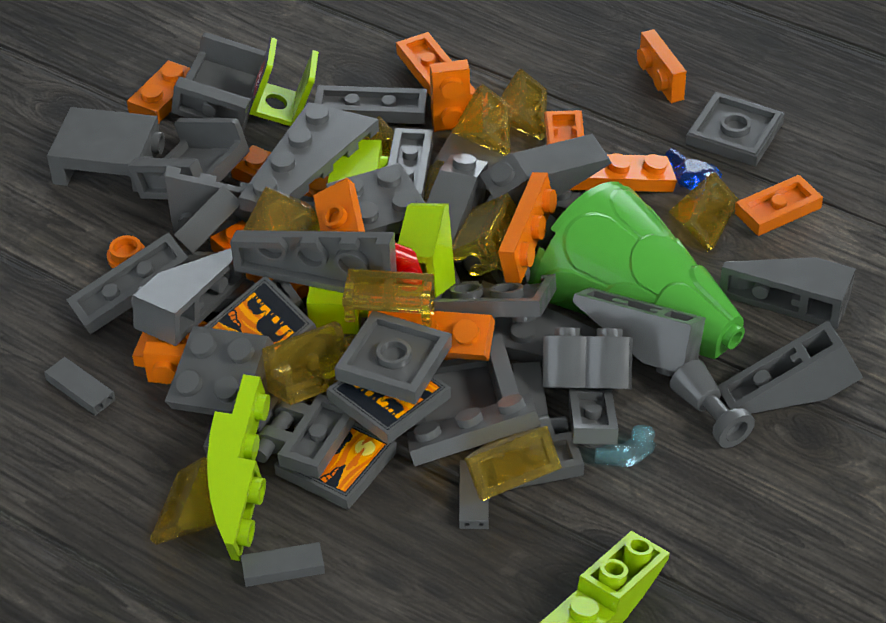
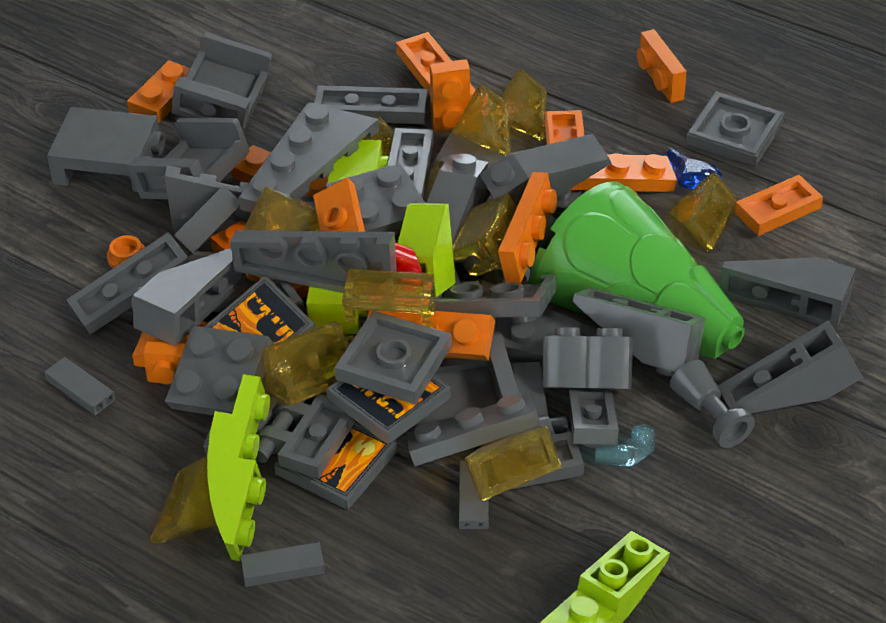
lime piece [249,37,319,126] -> none

